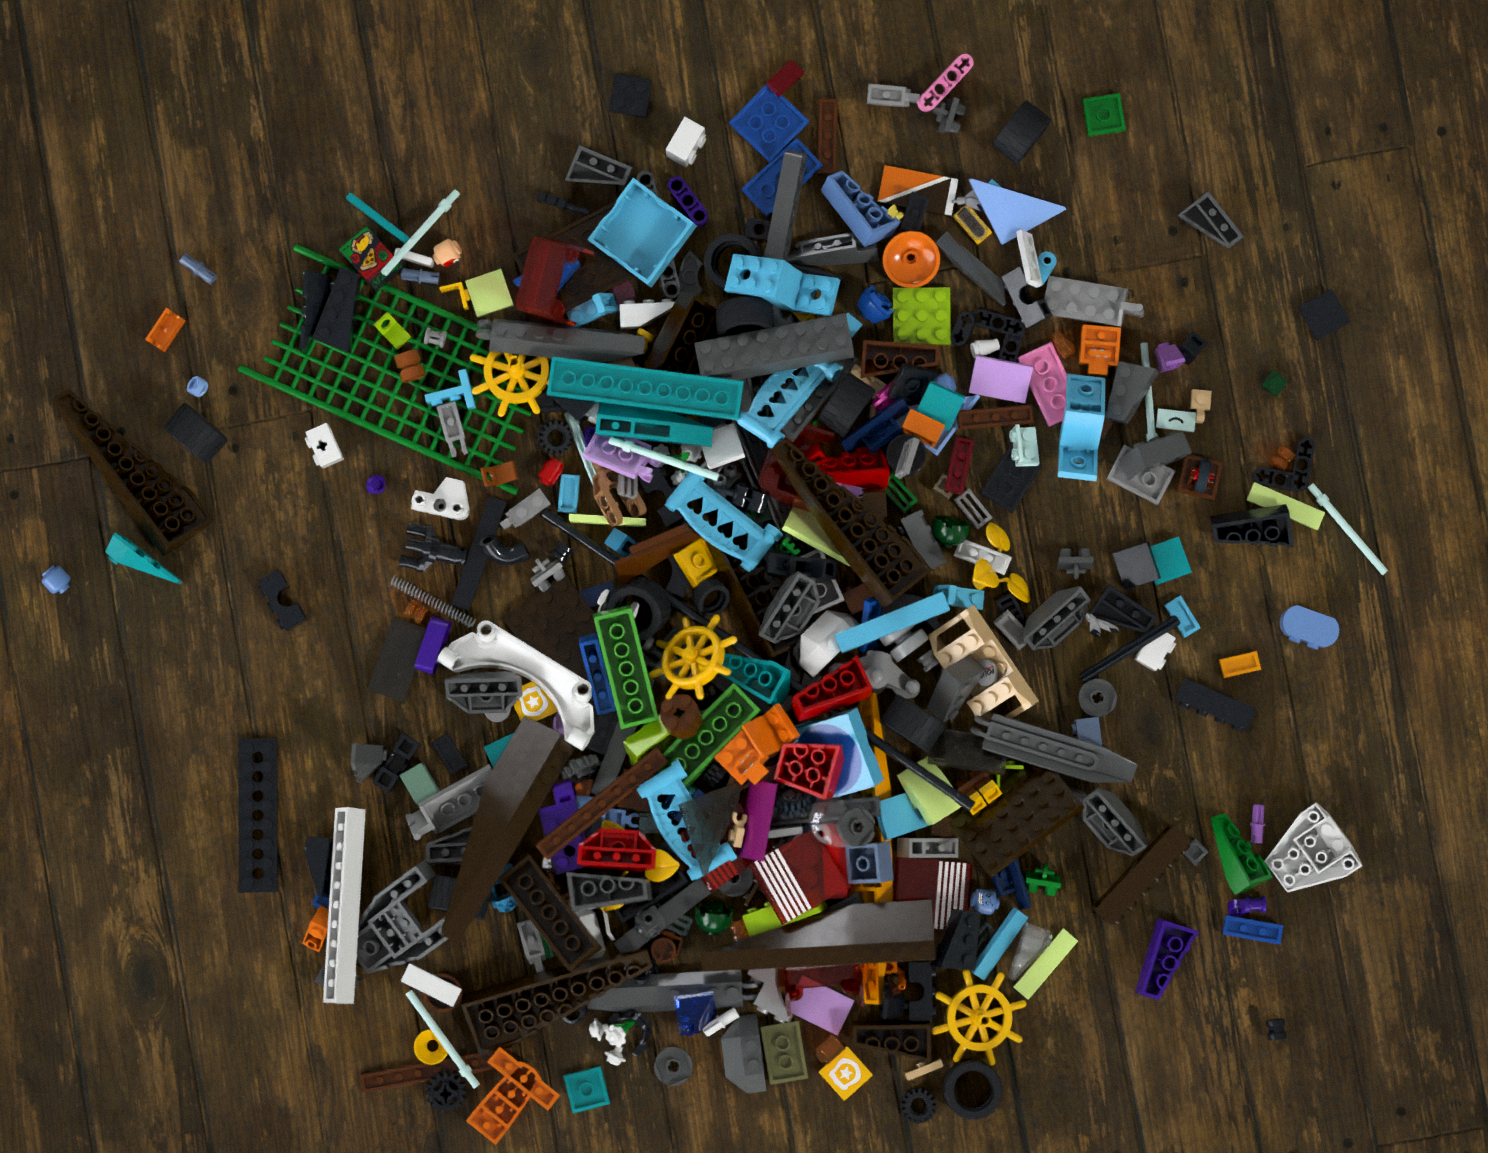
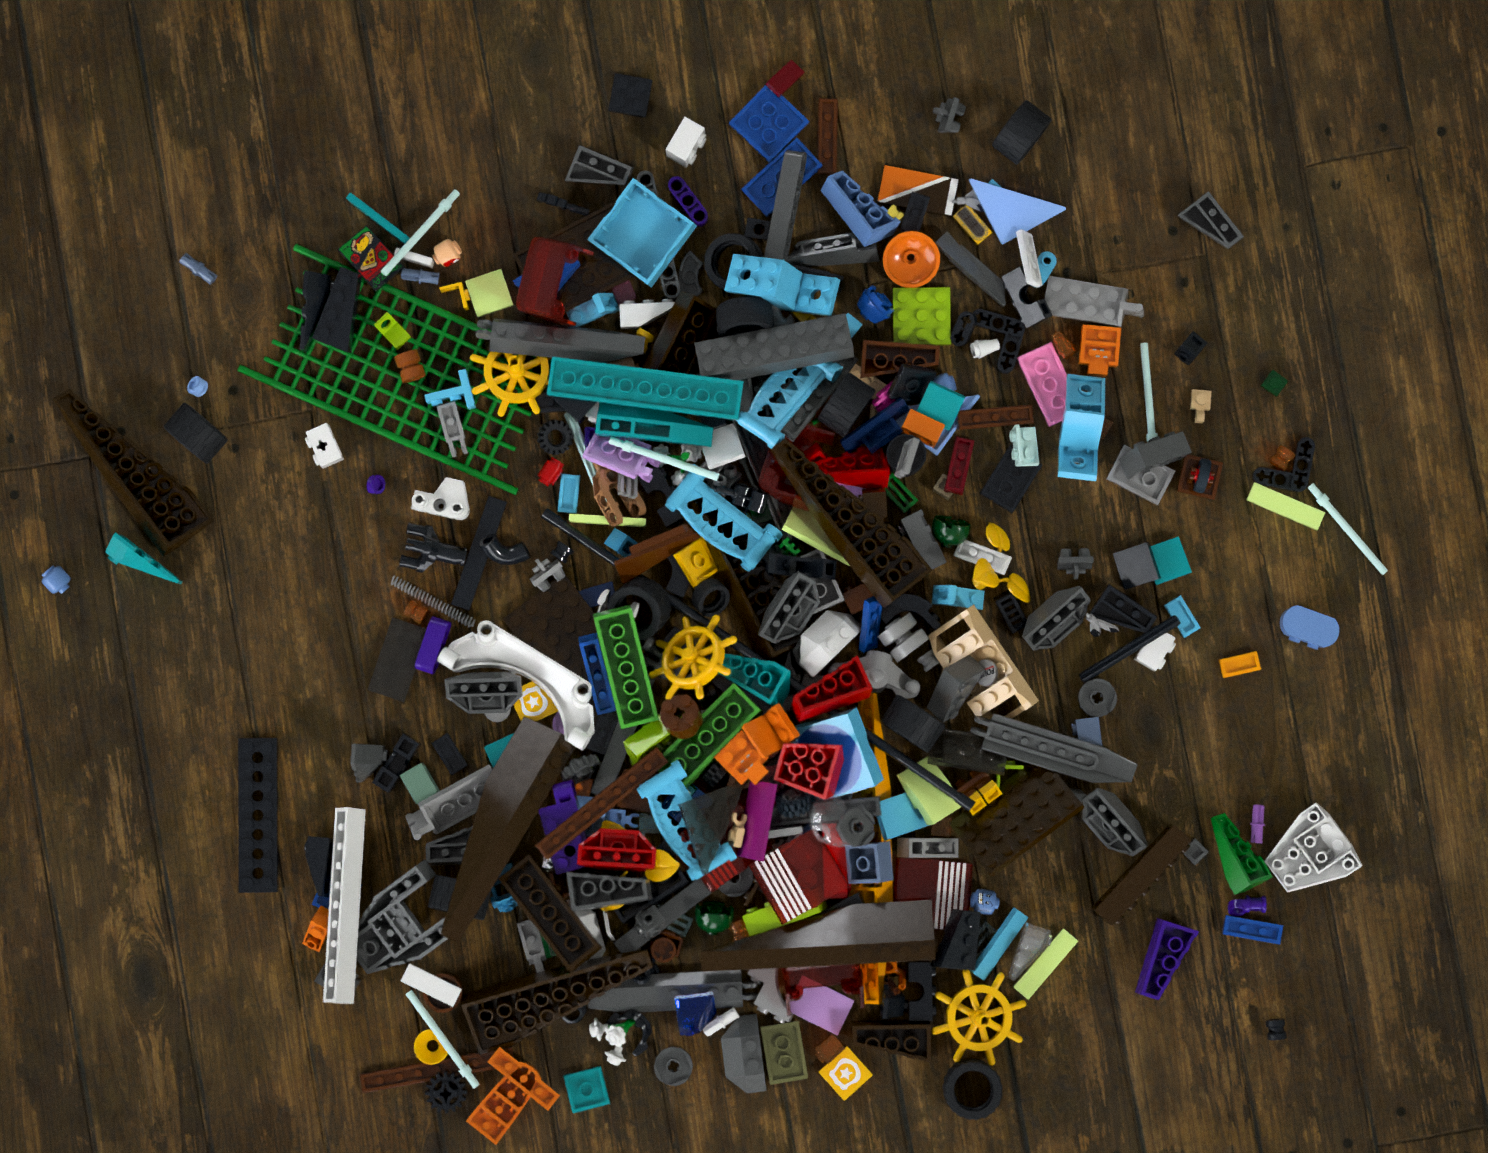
orange hinge [145,308,186,352] -> none
black arch [258,570,308,632] -> none
light grey bush [424,327,447,348] -> none
dark orange bracket [480,461,518,487] -> none
light grey hinge [500,488,551,530] -> none
medium azure tile [835,592,950,653] -> none
light grey hinge [867,84,920,107] -> none
black tyre [901,1087,936,1124] -> none
tan plate [904,1058,943,1080] -> none
bright pink beam [917,54,974,112] -> none
light grey tile [954,488,993,530] -> none
lavender tile [969,355,1033,404] -> none
dark blue bracket [992,858,1031,910] -> none
light grey tile [993,609,1027,650] -> none
green hips [1025,863,1061,896] -> none
green tile [1082,93,1126,137] -> none
dark grey wedge [1105,361,1159,424] -> none
medium lavender slope [1154,342,1185,373] -> none
light aqua tile [1155,408,1196,432] -> none
black wedge [1175,678,1258,734] -> none
black wedge [1210,504,1294,548] -> none
black tile [1298,289,1351,341] -> none

